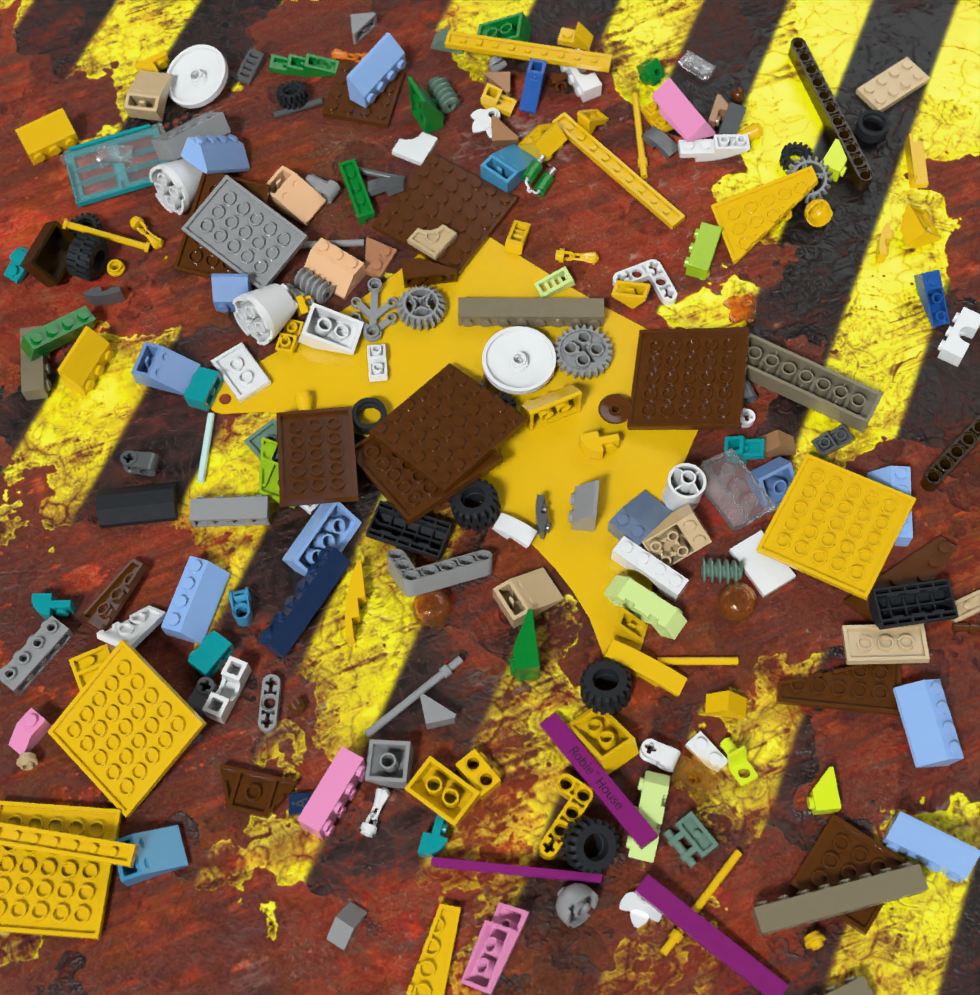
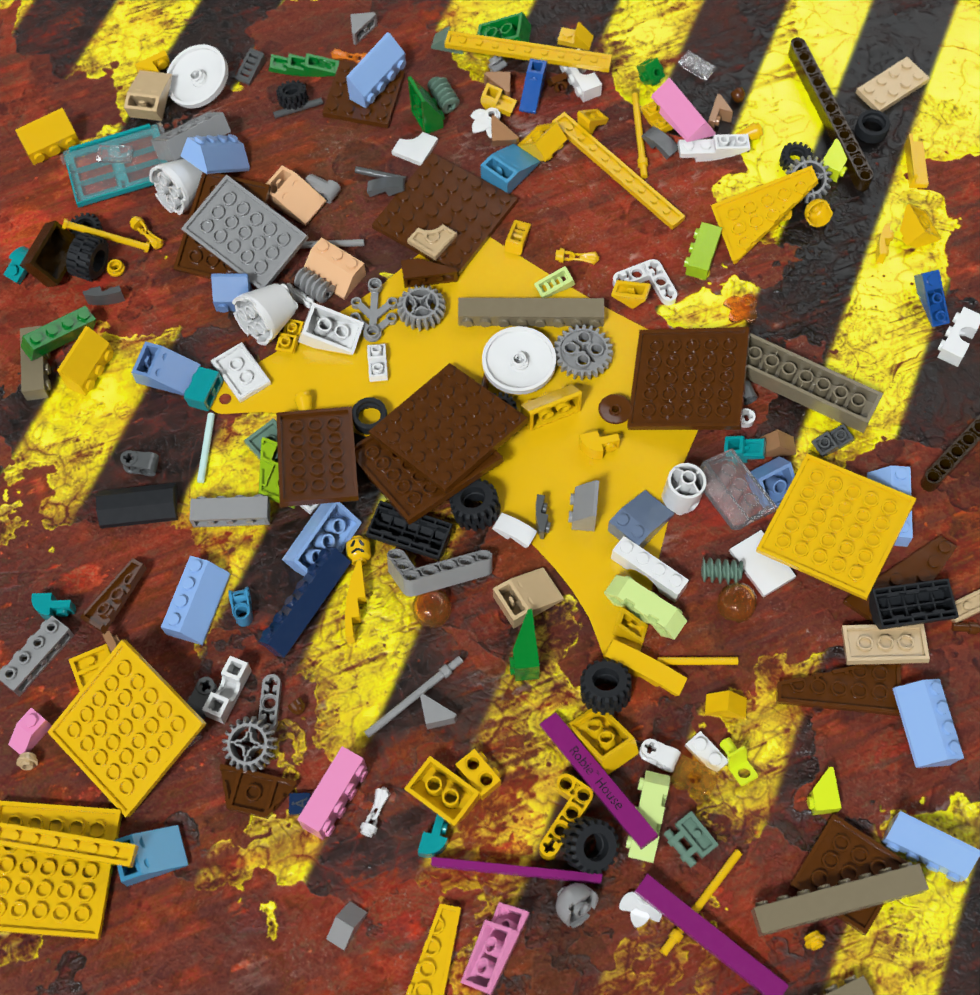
white wing [96,605,166,649] -> none
teal brick [187,630,235,678] -> none
yellow tile [293,295,312,317] -> none
green hinge [338,158,375,225] -> none
nougat wing [365,237,398,280] -> none
light grey slope [365,739,414,788] -> none
green piece [521,154,557,197] -> none
tan slope [642,503,712,567] -> none
dark grey slope [717,102,746,135] -> none
none -> light grey gear [222,716,278,772]
none -> yellow head [345,535,371,565]

